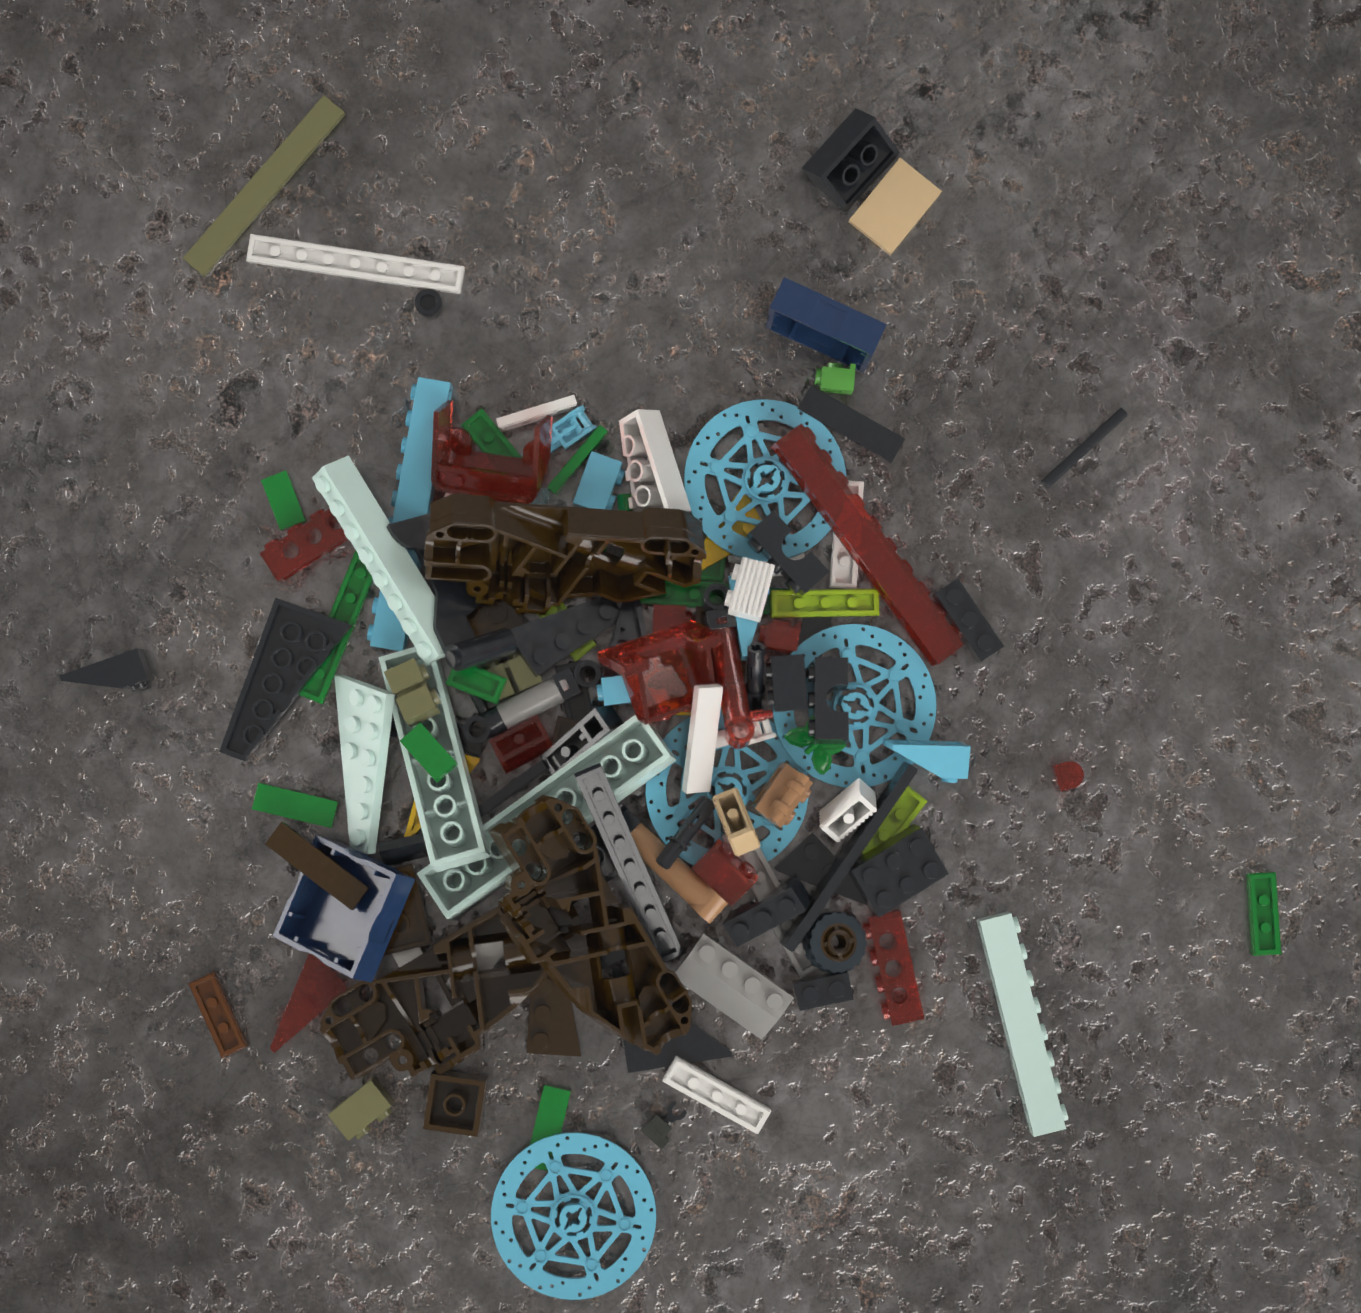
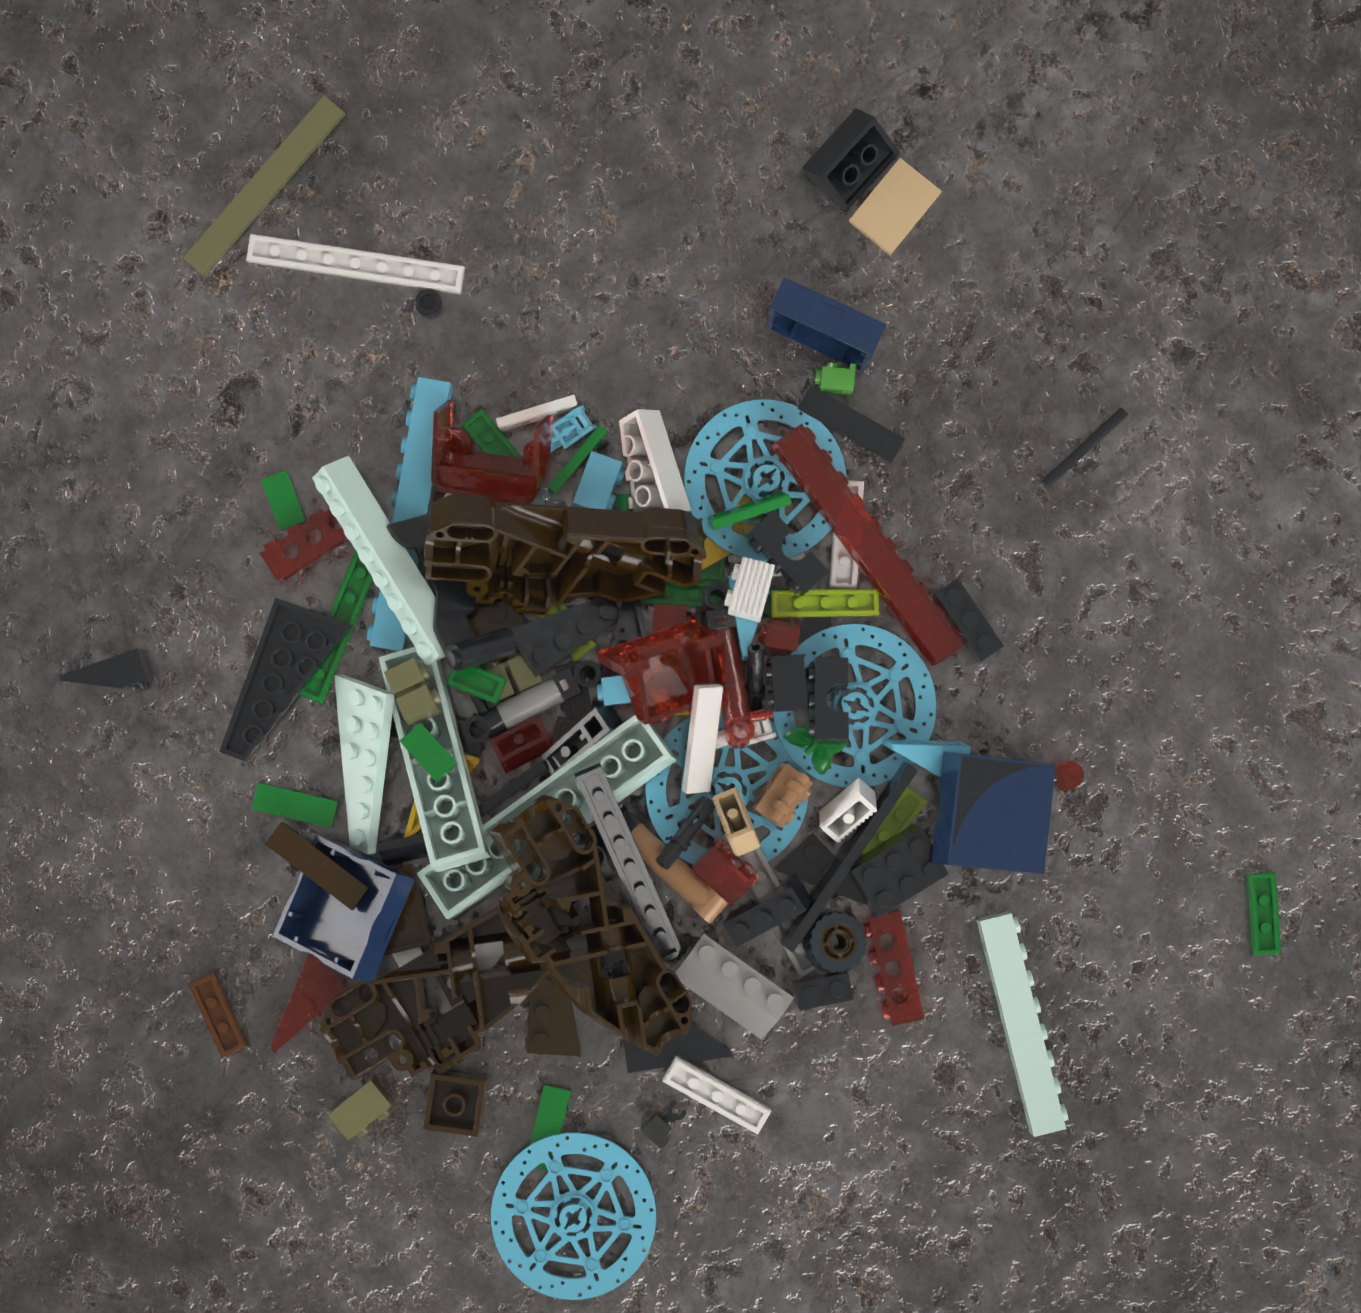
none -> green tile [707,491,792,530]
none -> dark blue tile [932,752,1056,874]

